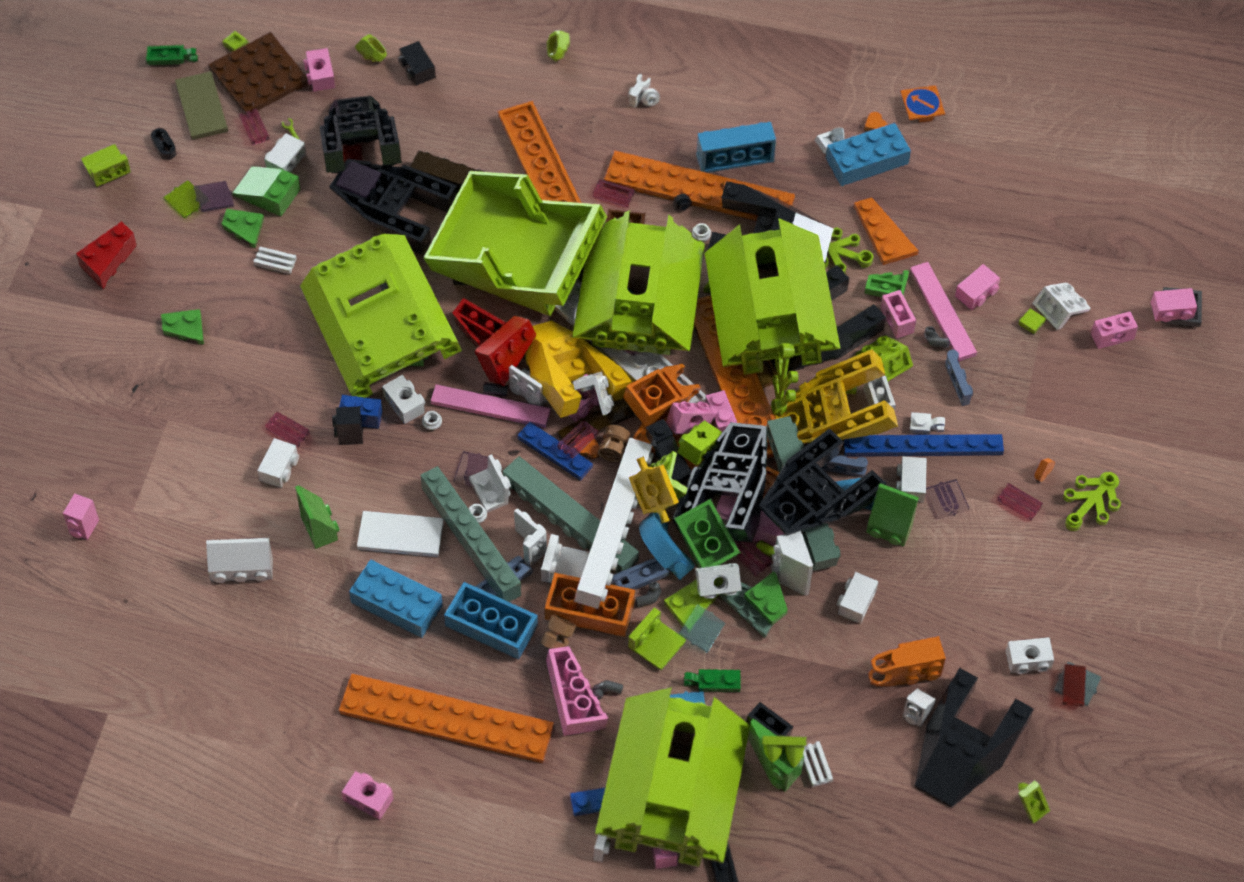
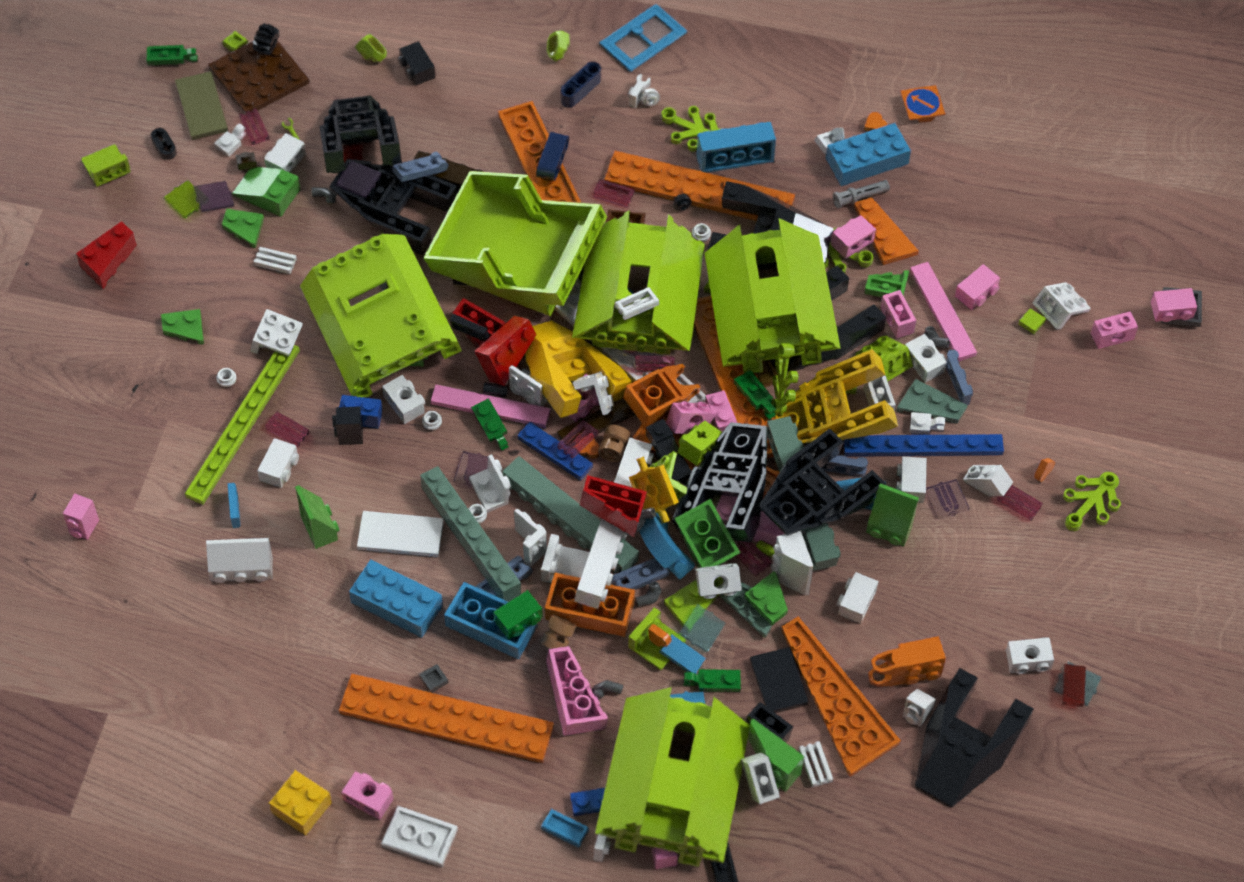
bright pink brick [304,48,335,92] -> none
lime tile [762,736,806,767] -> none
lime tile [1018,781,1050,823] -> none
none -> lime plate [185,345,300,505]
none -> white plate [214,124,247,157]
none -> white plate [216,368,236,387]
none -> dark azure tile [228,483,241,528]
none -> dark brown plate [236,152,257,170]
none -> white bracket [250,309,303,356]
none -> black gear [253,23,279,56]
none -> yellow brick [269,770,332,836]
none -> dark grey arm [312,187,337,204]
none -> white tile [381,806,458,867]
none -> sand blue plate [393,152,448,182]
none -> dark grey plate [419,664,448,693]
none -> black tile [450,314,490,342]
none -> green plate [471,398,509,451]
none -> green brick [493,590,543,639]
none -> dark blue beam [536,132,570,181]
none -> dark azure tile [541,809,589,848]
none -> dark blue beam [561,61,601,108]
none -> red wedge [579,475,647,537]
none -> dark azure door [600,4,687,72]
none -> white tile [615,287,659,320]
none -> clear pink tile [635,355,675,372]
none -> dark grey arm [636,507,656,532]
none -> orange tile [648,624,672,647]
none -> dark azure tile [659,635,706,674]
none -> lime plant [661,106,721,152]
none -> green plate [734,370,776,420]
none -> white brick [741,752,780,804]
none -> black tile [750,647,809,713]
none -> orange wing [781,616,901,777]
none -> bright pink brick [830,215,876,259]
none -> light grey pin [832,180,890,209]
none -> sand green wing [896,379,968,424]
none -> white brick [905,334,947,383]
none -> white slope [963,465,1013,496]

